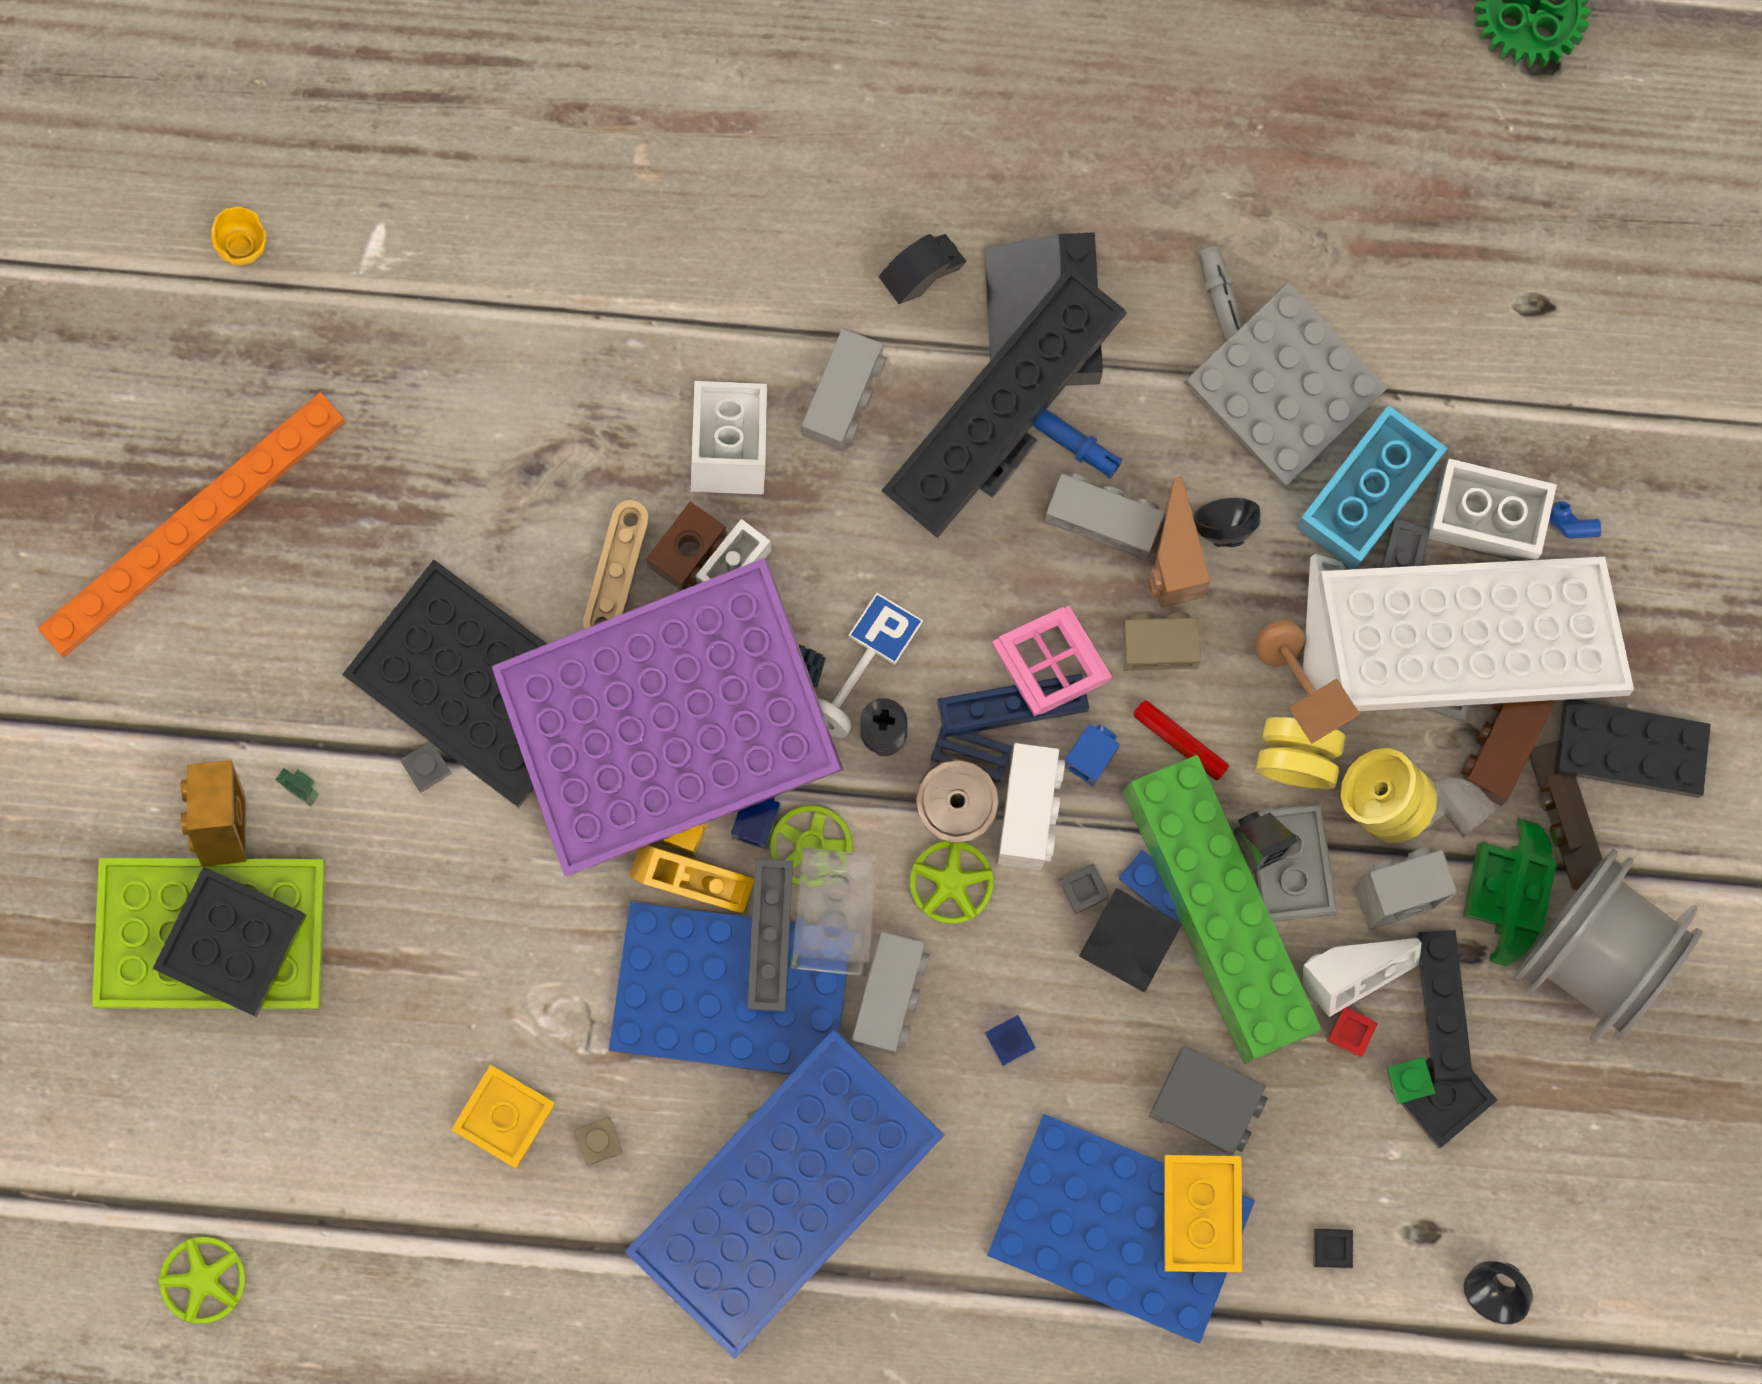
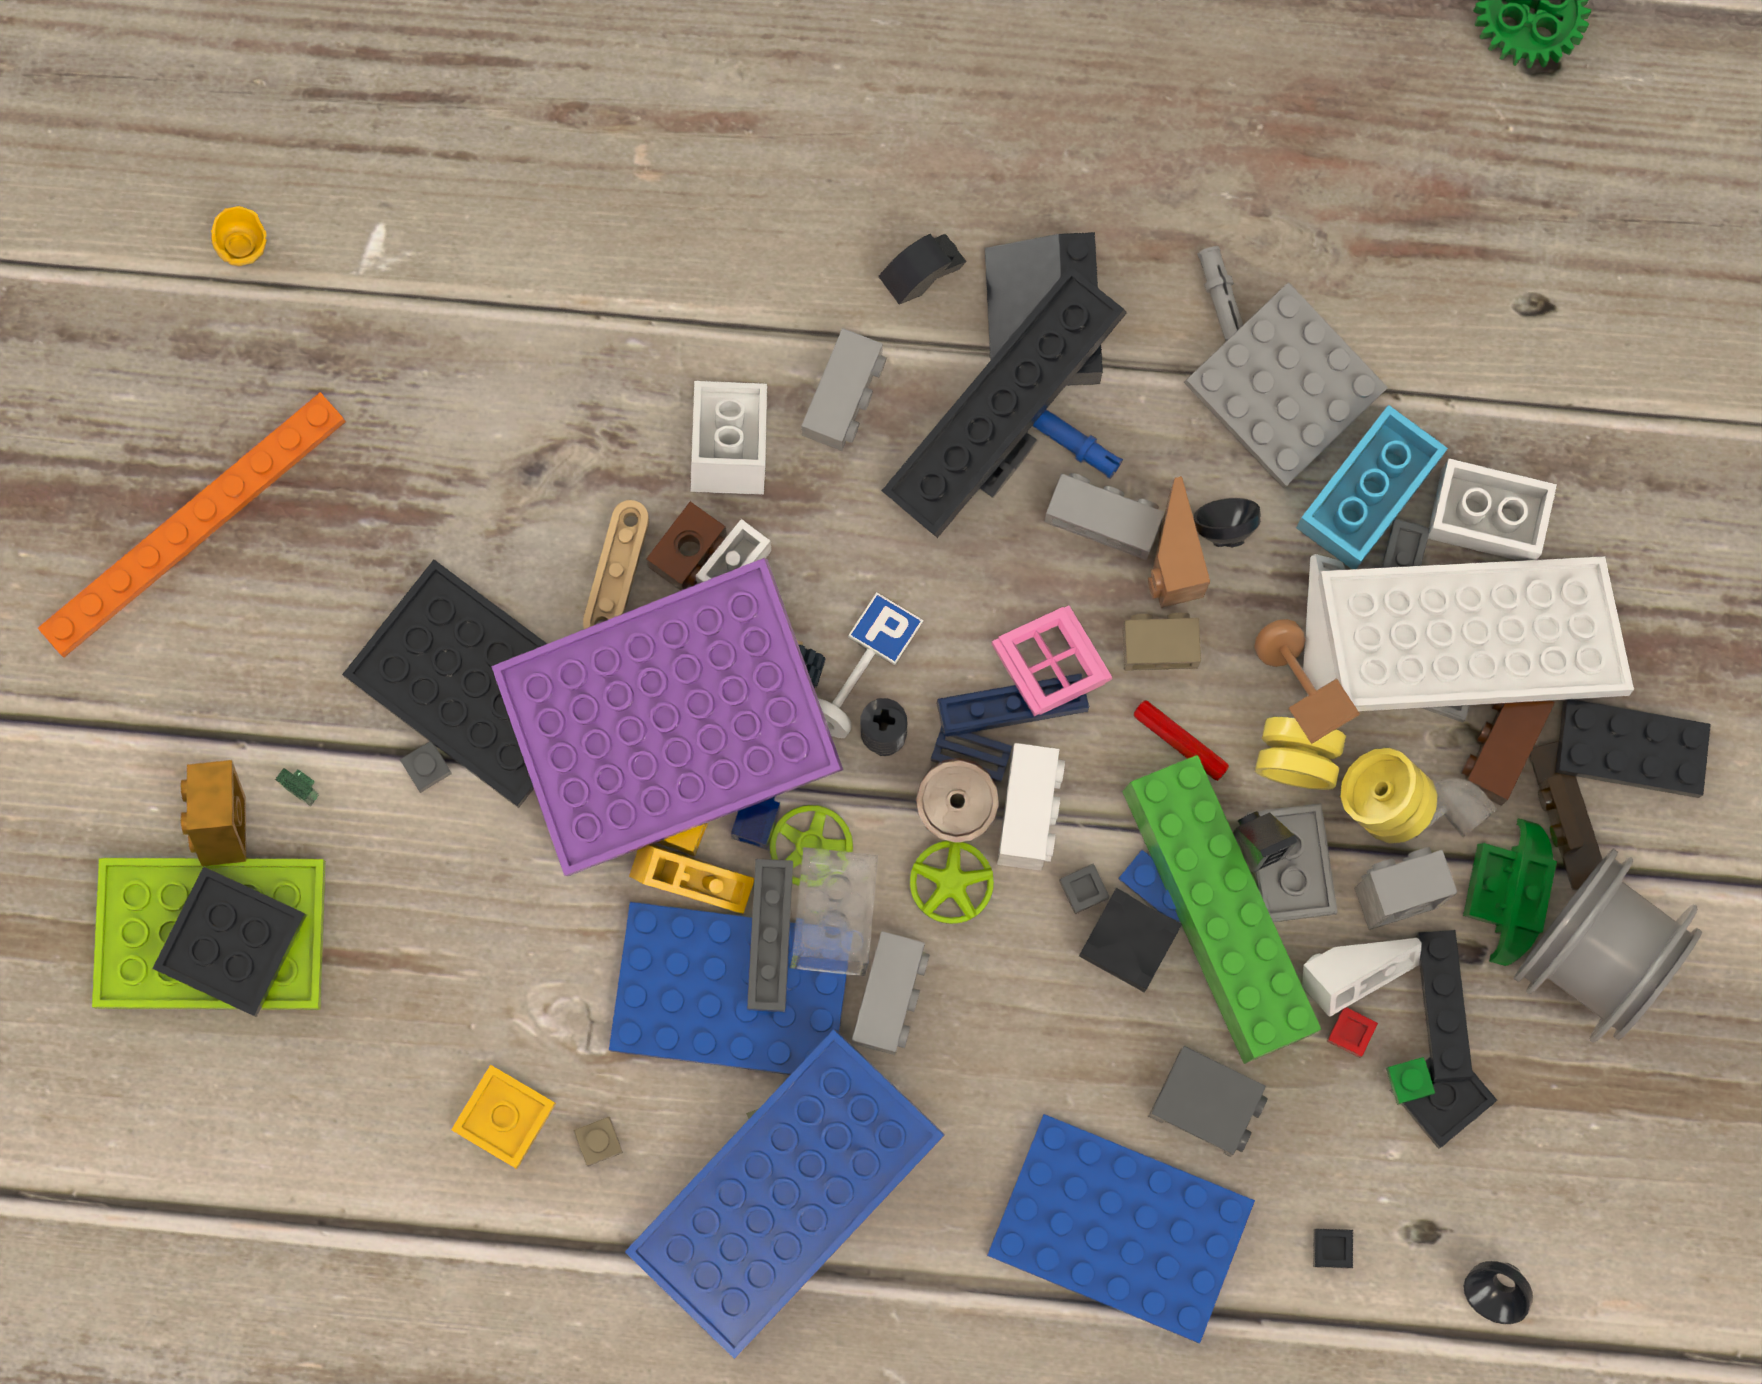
lime wheel [158,1237,246,1324] -> none
clear blue plate [985,1015,1036,1067] -> none
blue brick [1064,724,1120,787] -> none
yellow plate [1164,1155,1242,1273] -> none
blue arm [1550,501,1601,539] -> none

